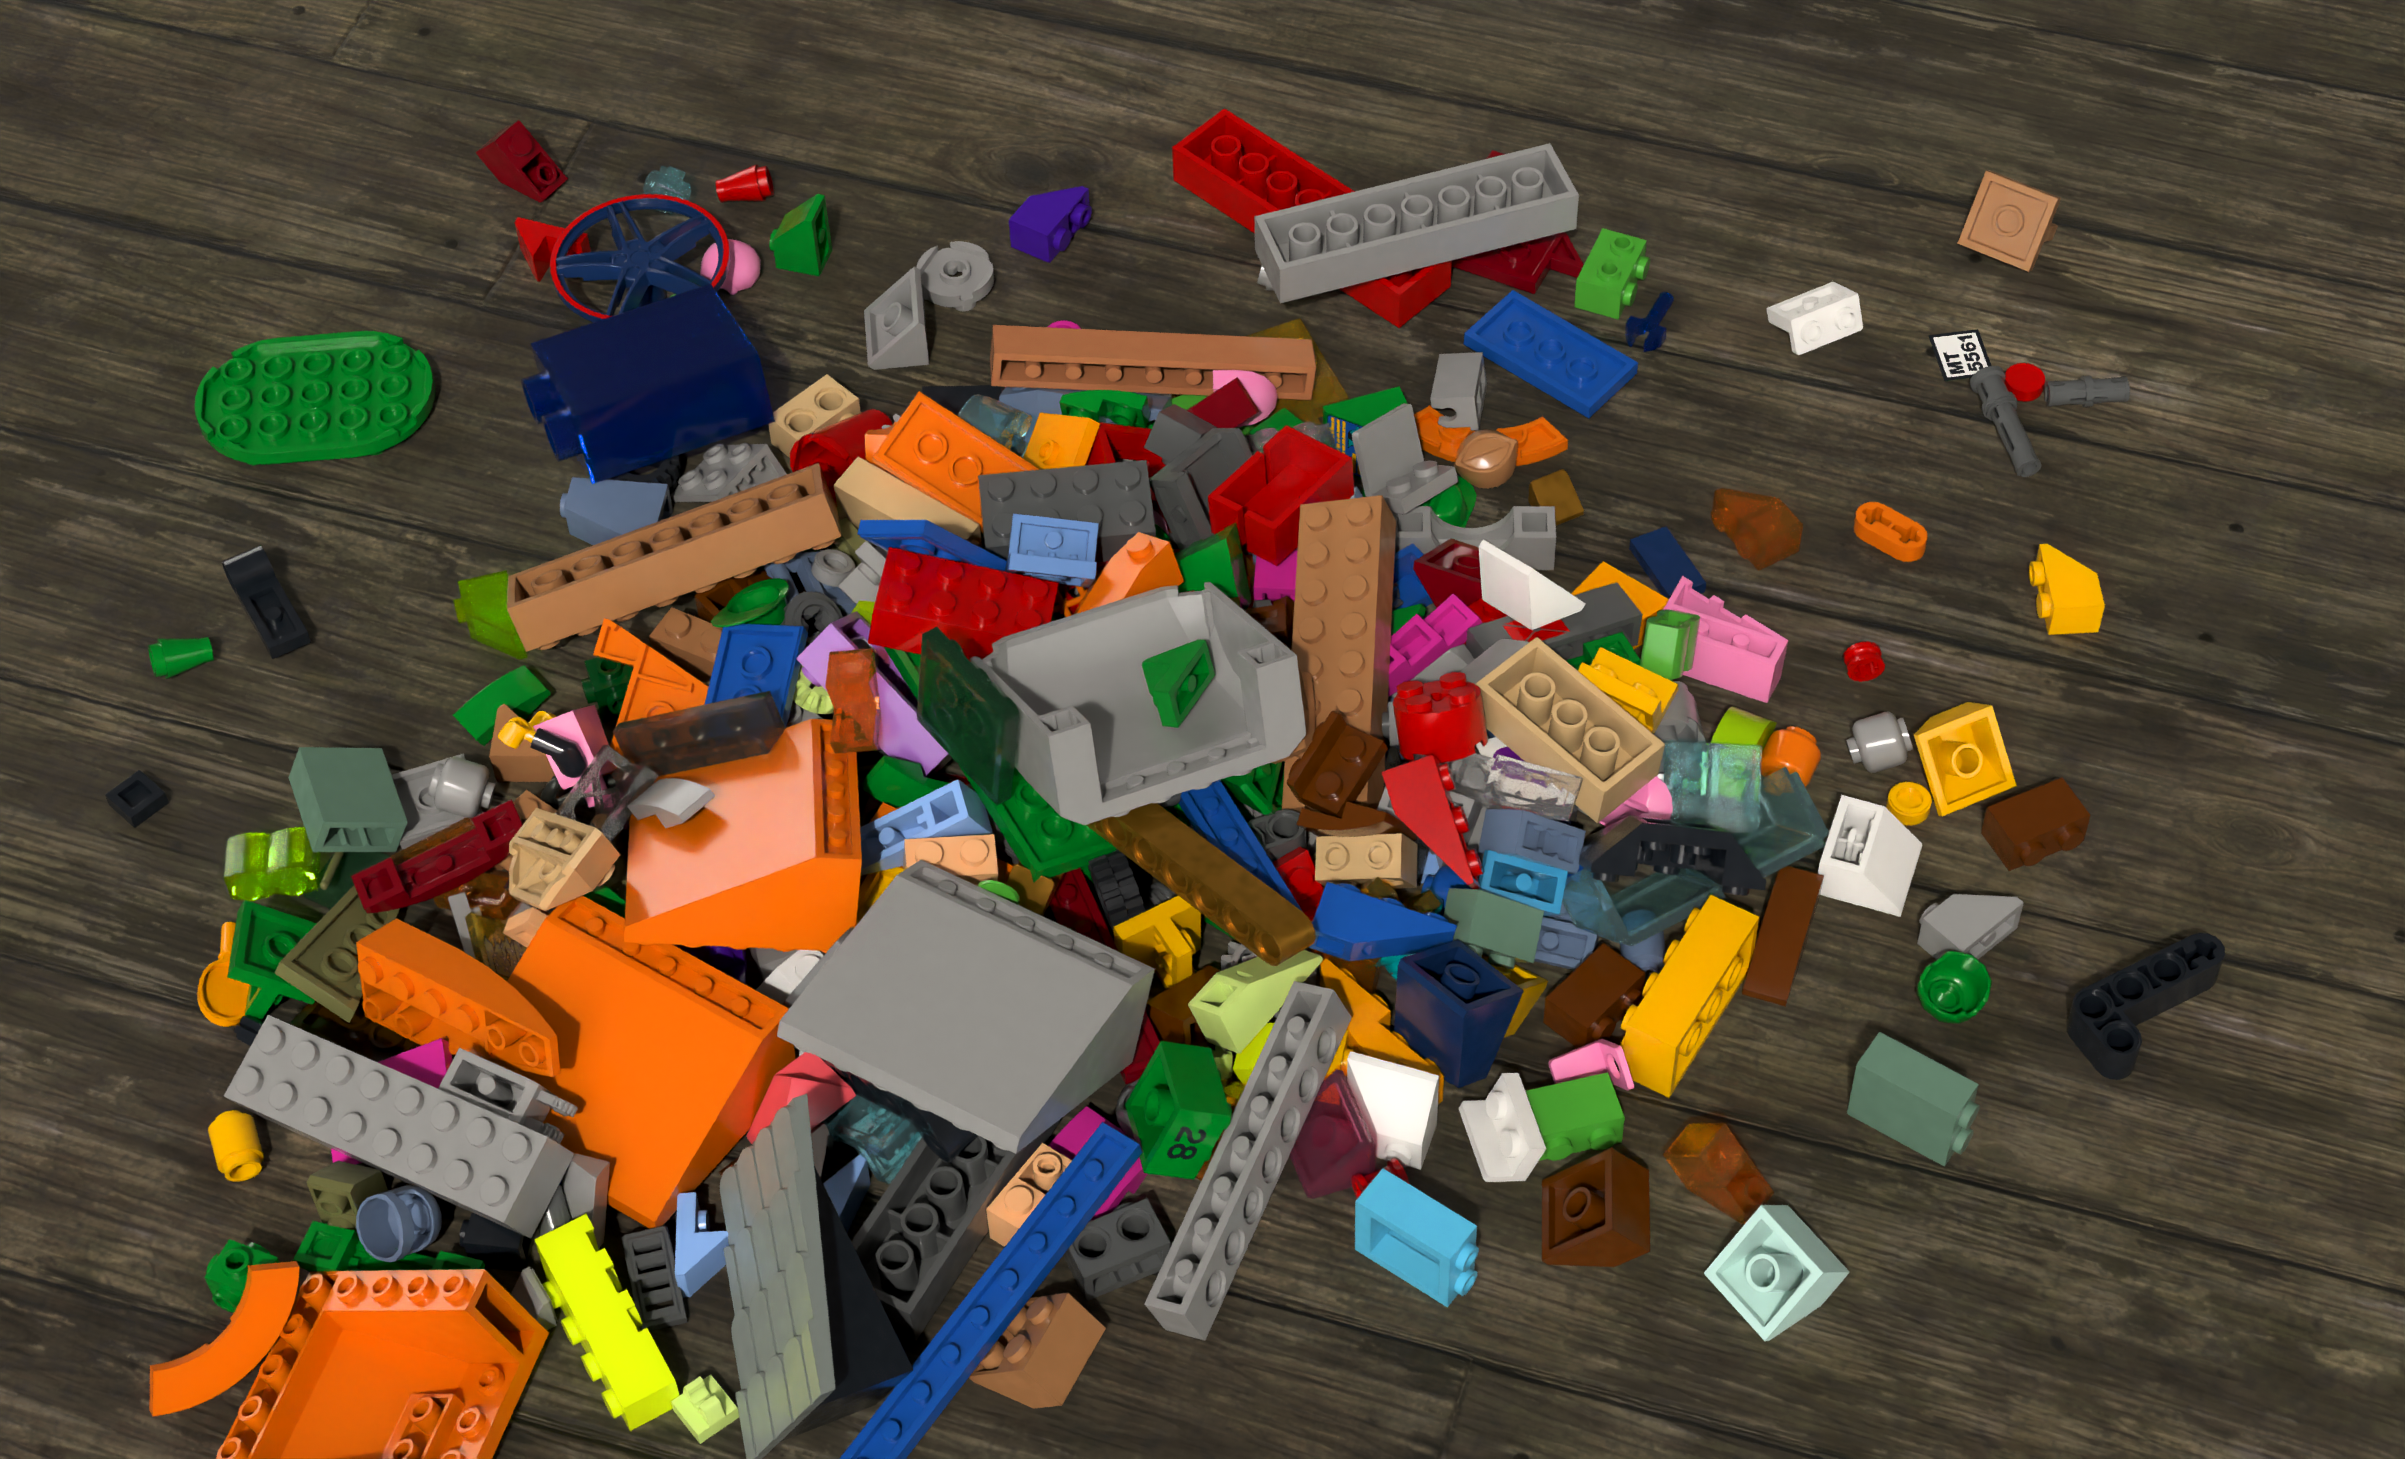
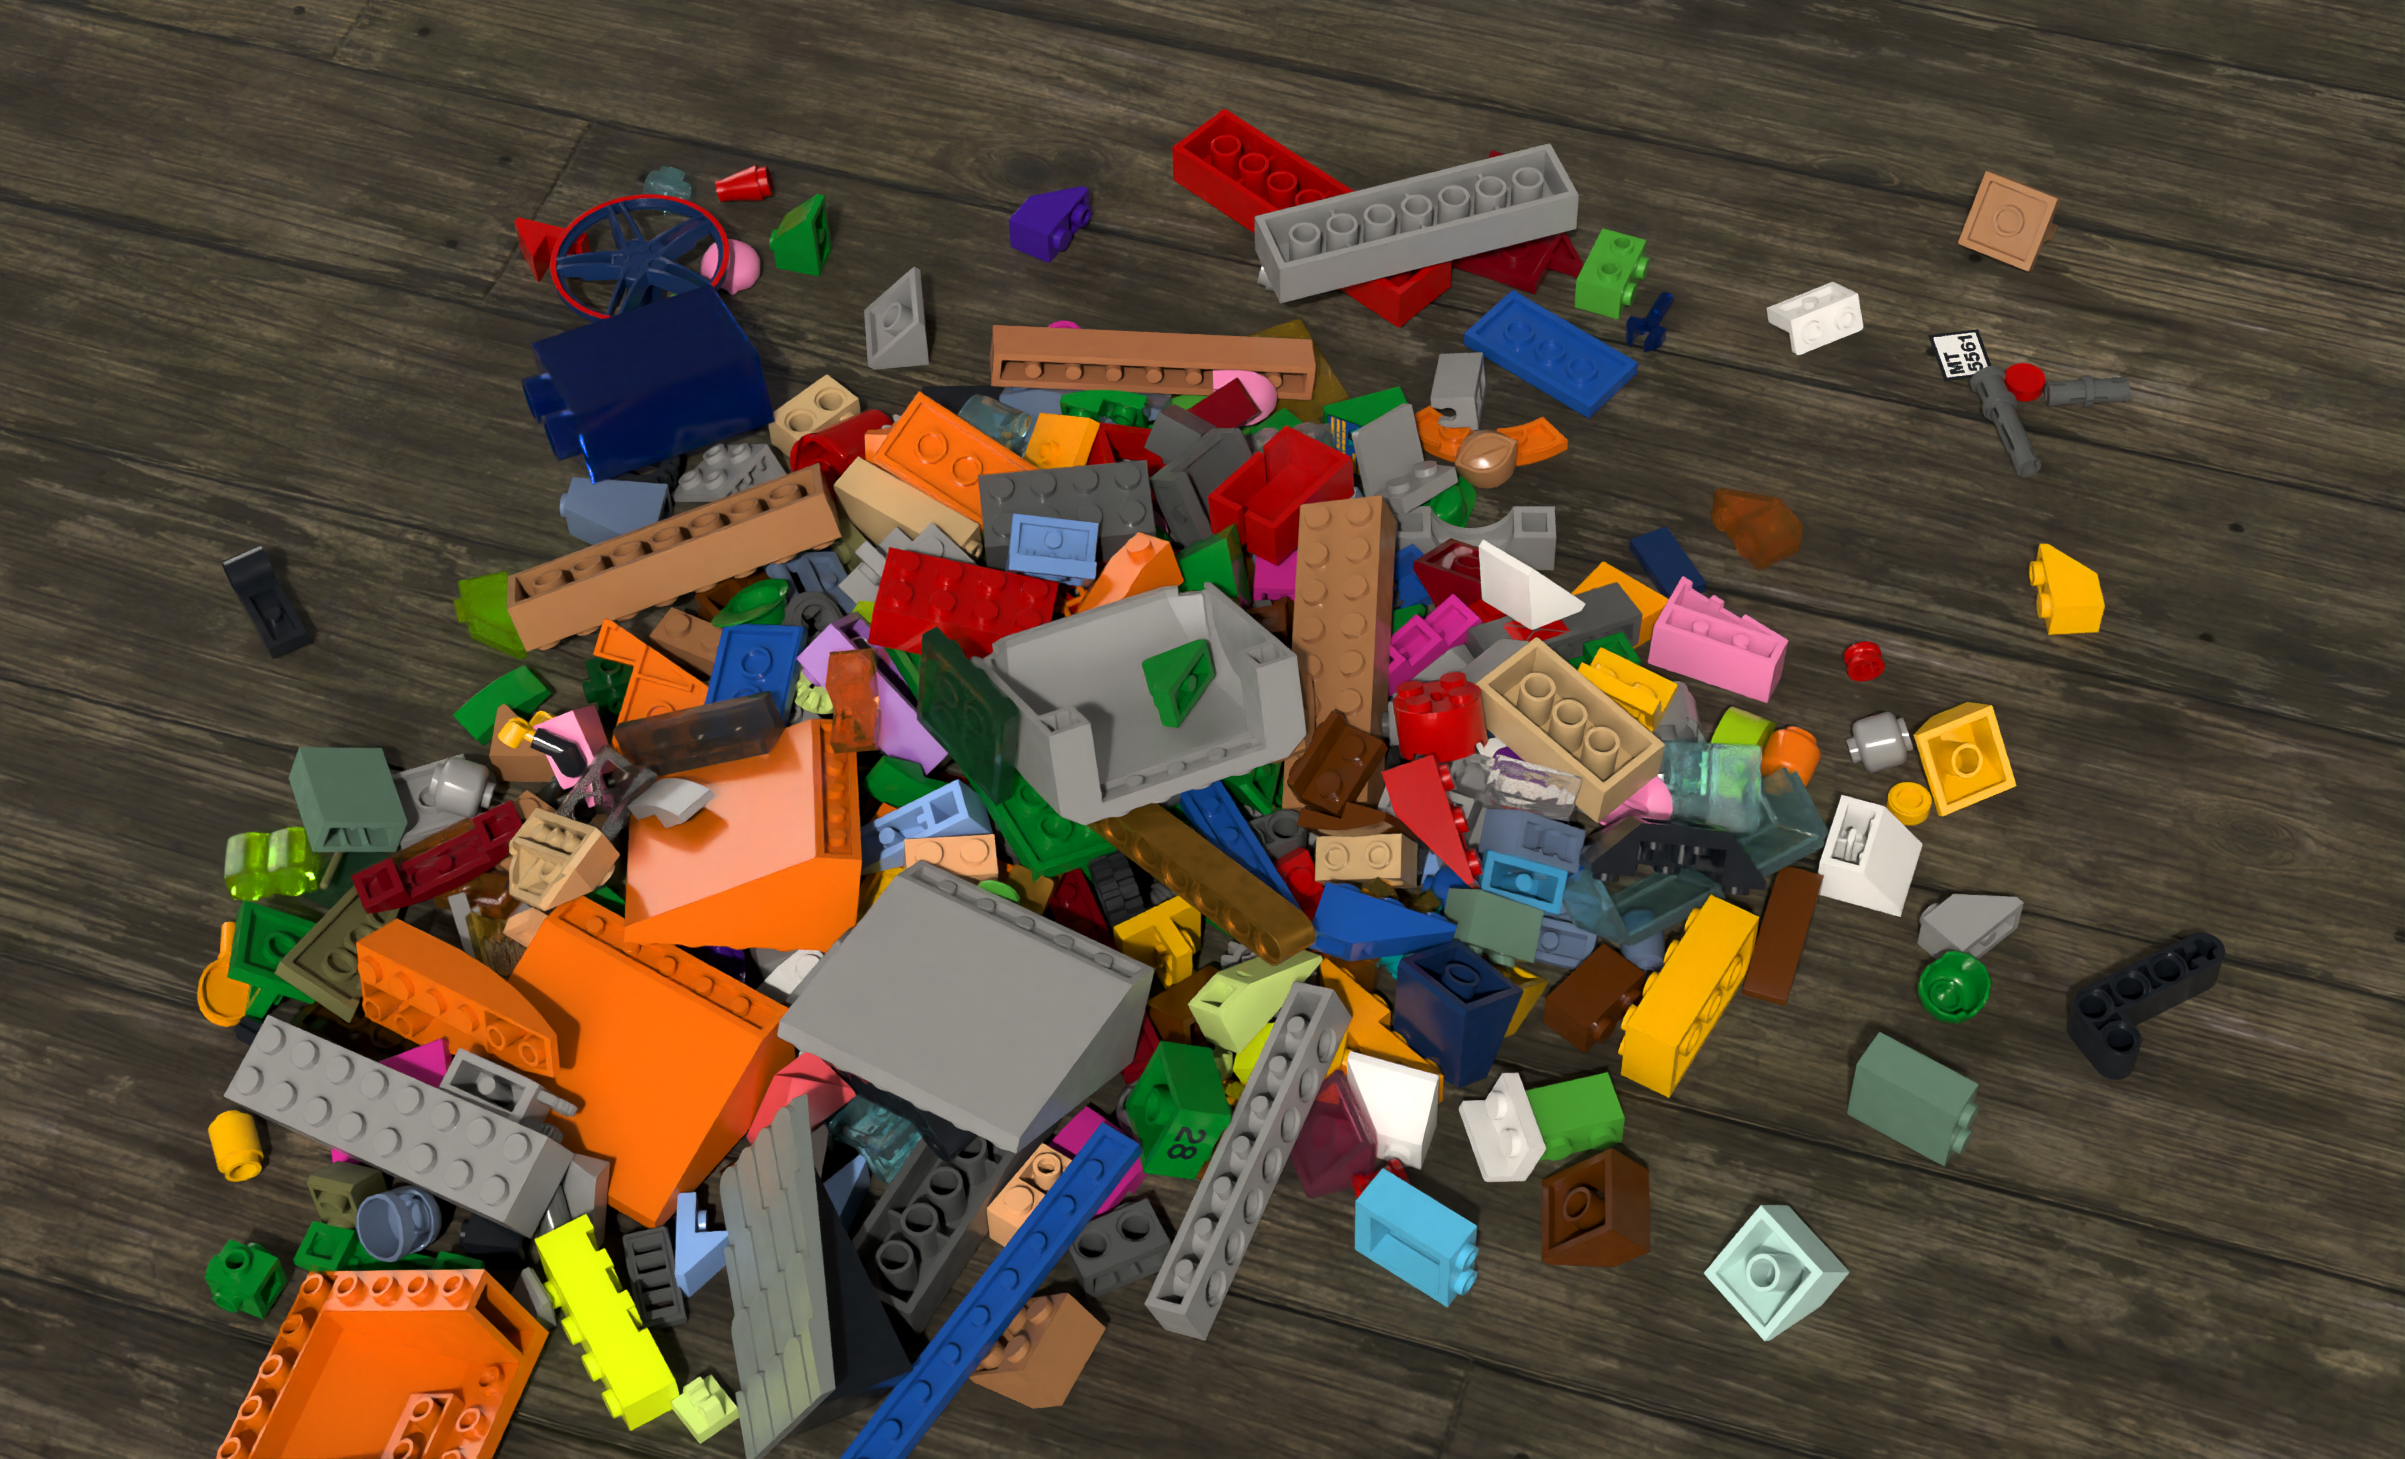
black tile [105,770,169,828] -> none
green cone [148,637,214,679] -> none
orange tile [149,1261,300,1416] -> none
green plate [195,331,435,465] -> none
dark red slope [475,120,568,203] -> none
light grey tile [811,549,855,587] -> none
blue tile [857,520,1007,571] -> none
light grey plate [916,241,994,312] -> none
pearl gold slope [1528,469,1584,526] -> none
bright pink bracket [1548,1039,1634,1091] -> none
bright green brick [1640,609,1700,682] -> none
clear orange slope [1663,1123,1774,1225] -> none
orange beam [1854,502,1928,562] -> none
reddish brown brick [1981,777,2091,871] -> none

